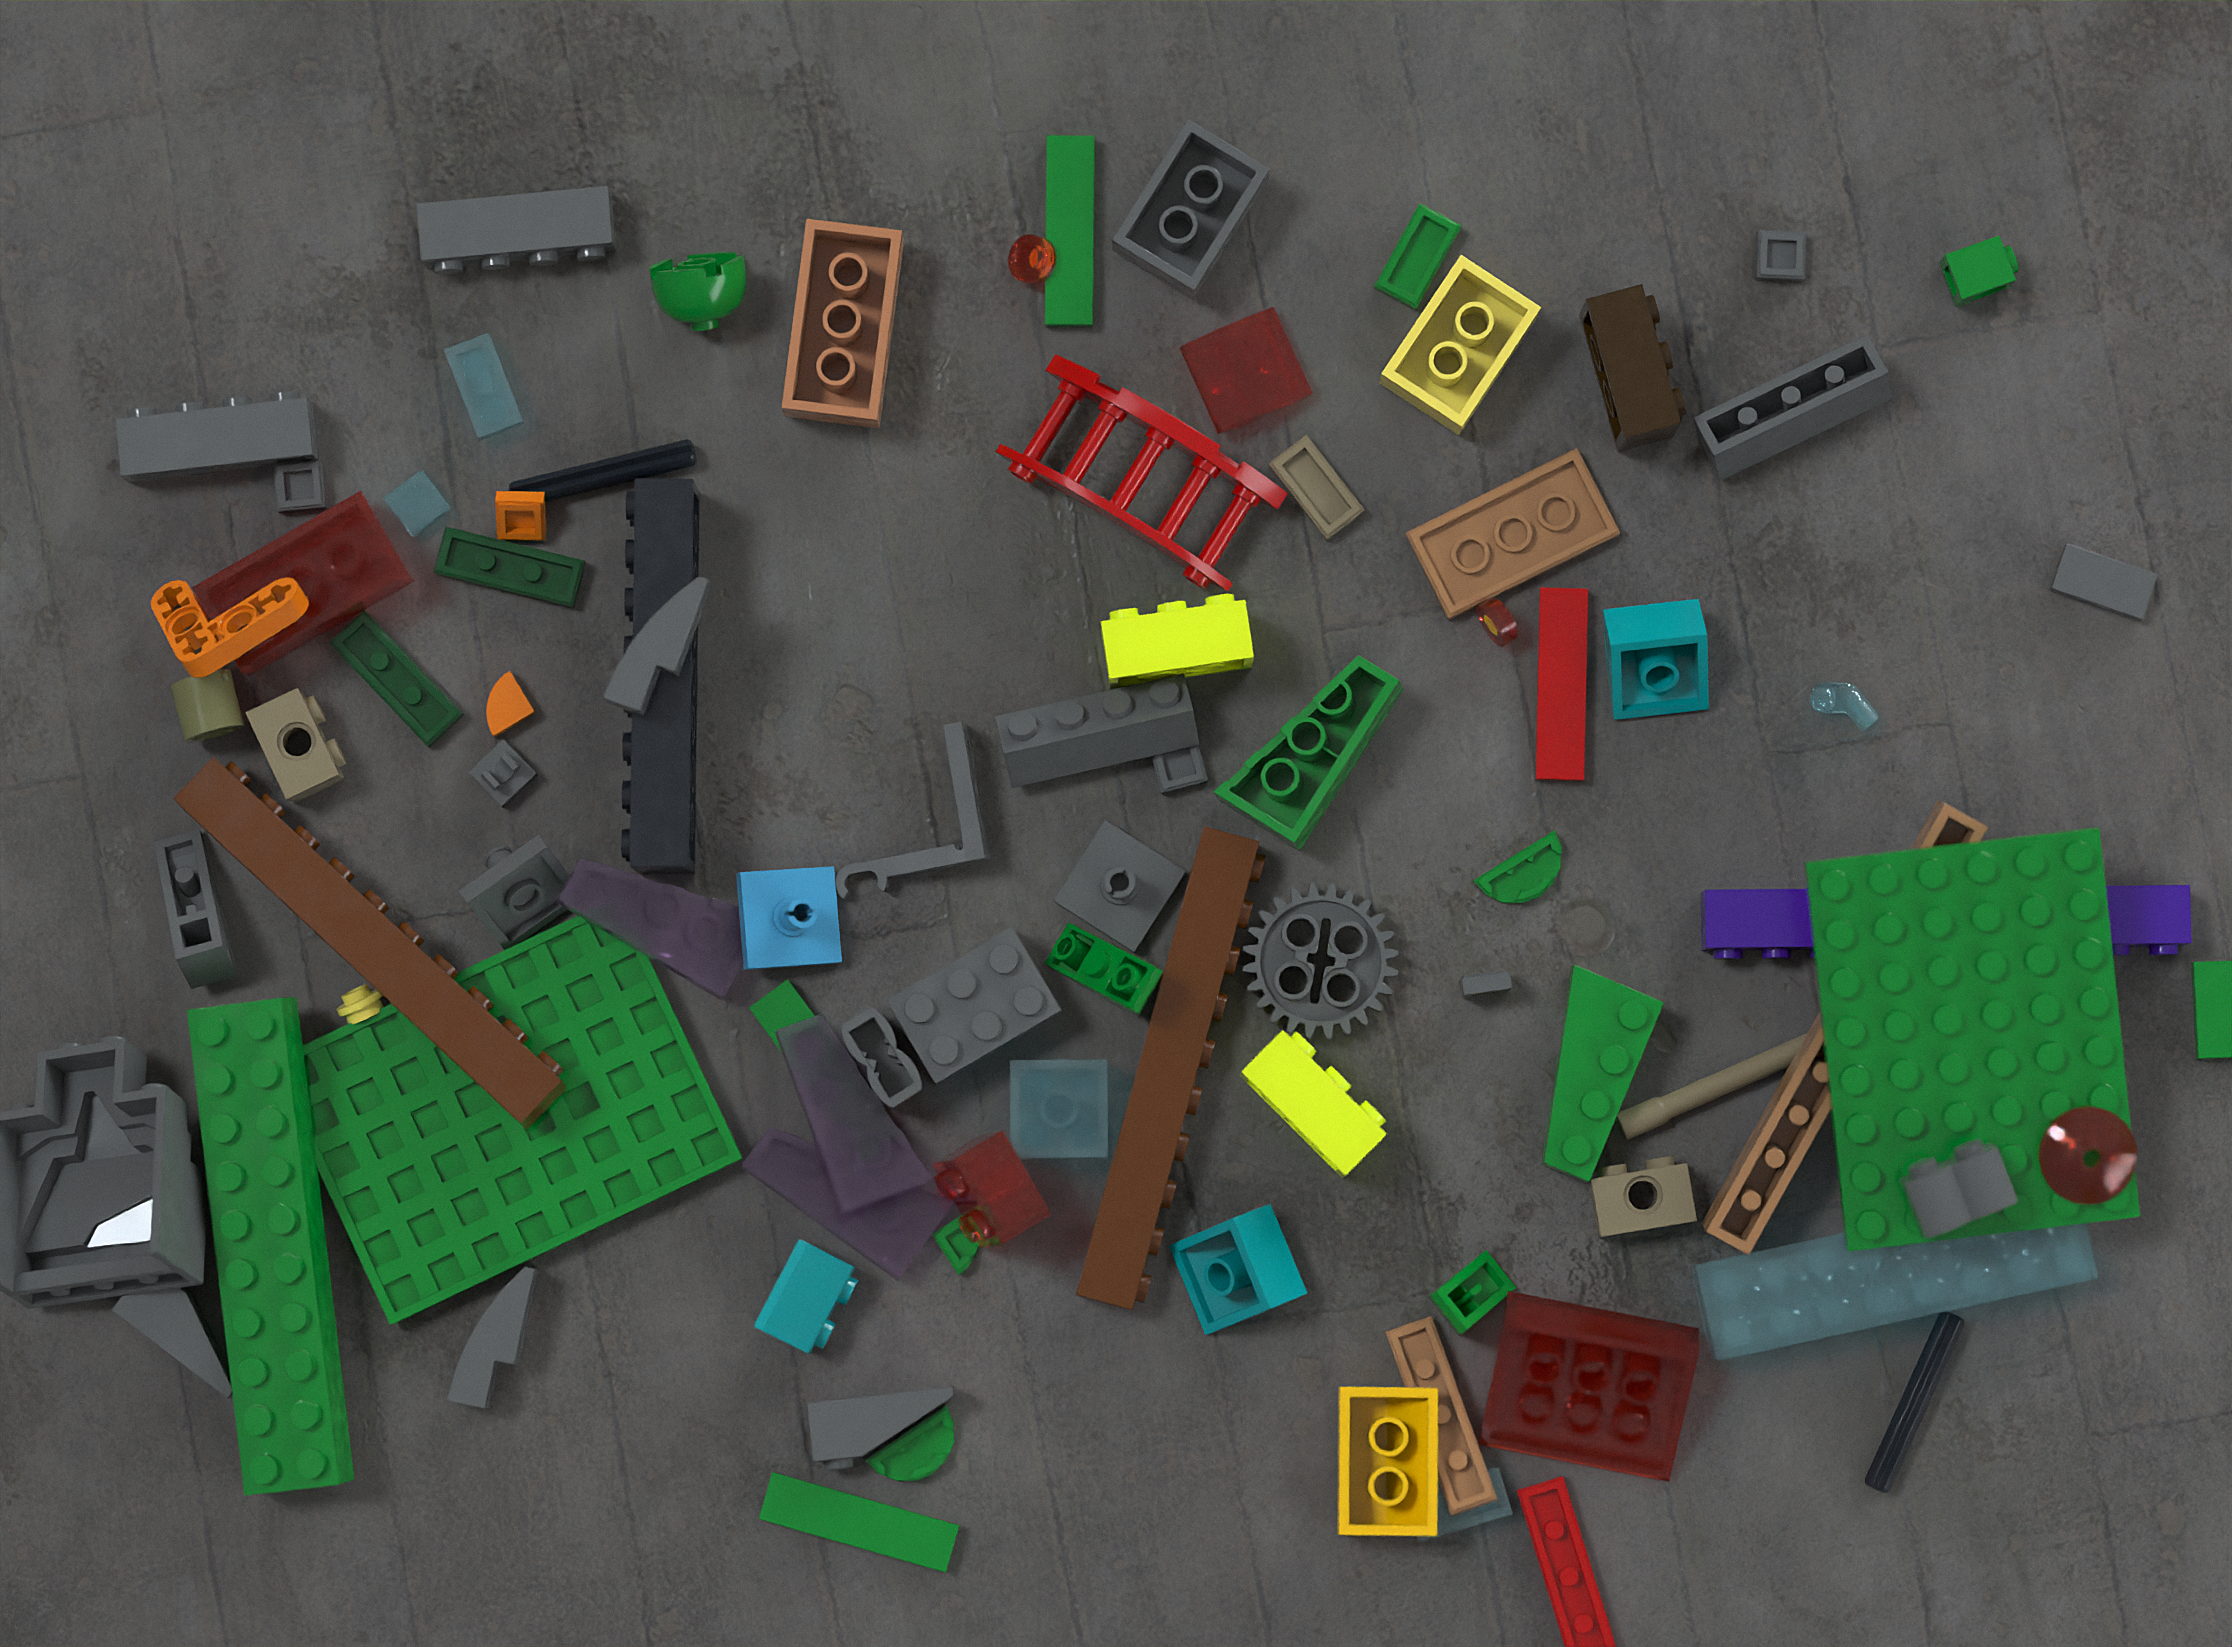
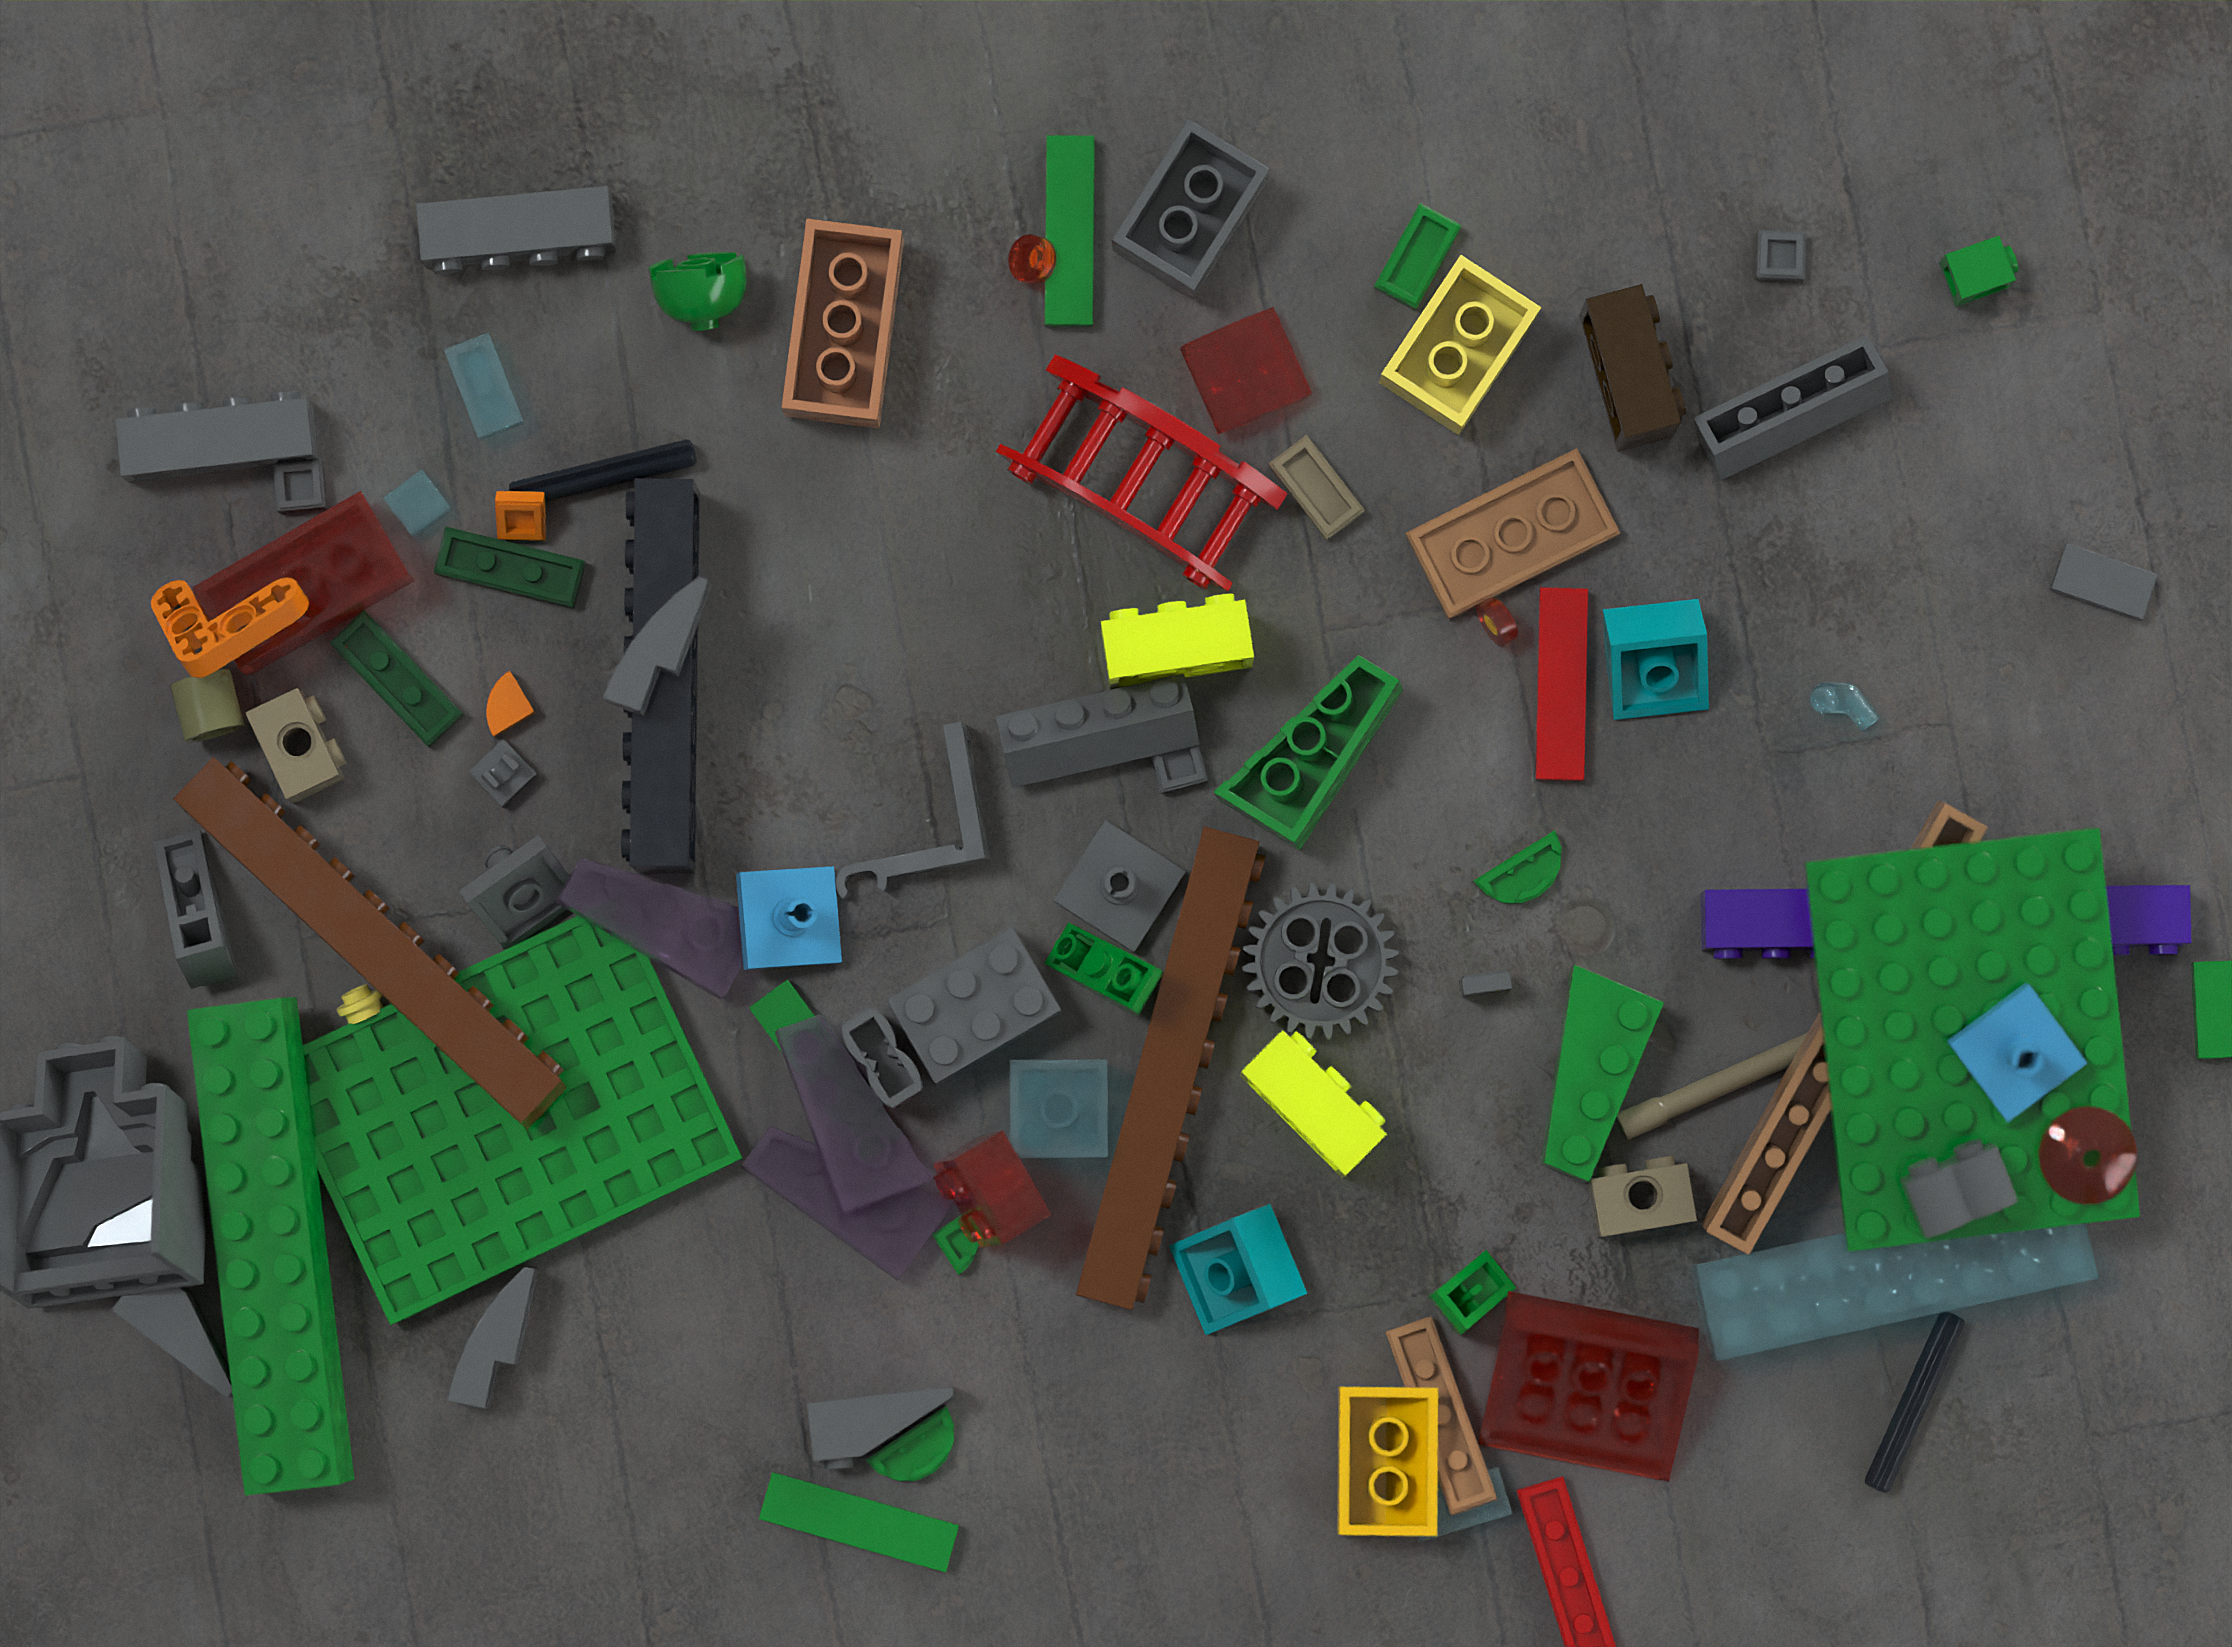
teal slope [754,1239,859,1354] -> none
none -> dark azure tile [1947,983,2087,1122]

